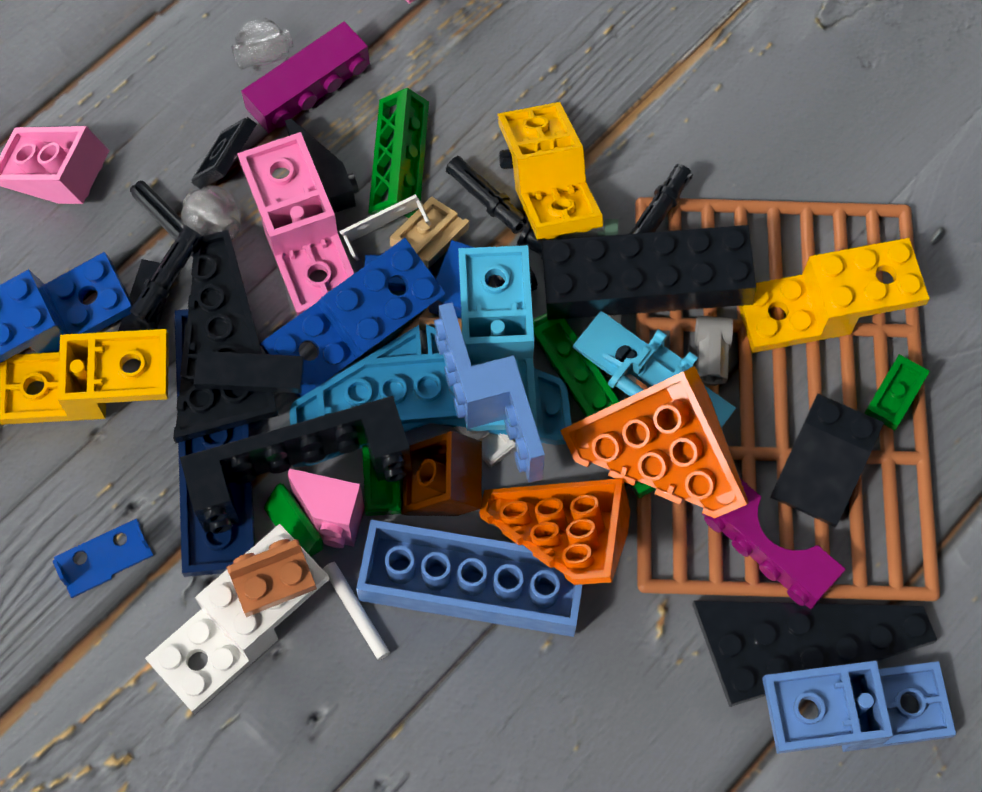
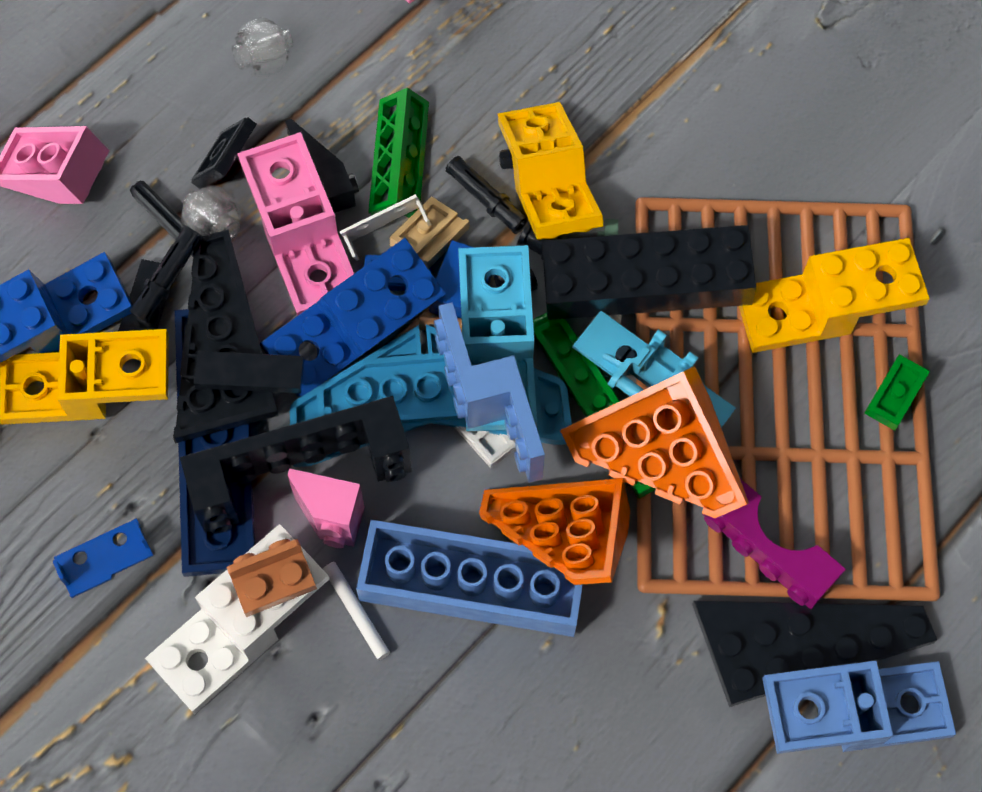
magenta brick [241,21,370,134] -> none
green slope [264,483,324,557] -> none
green tile [362,445,401,516] -> none
reddish brown slope [401,431,482,516] -> none
black pin [629,164,693,234] -> none
light grey piece [694,315,733,386] -> none
black slope [770,393,884,527] -> none

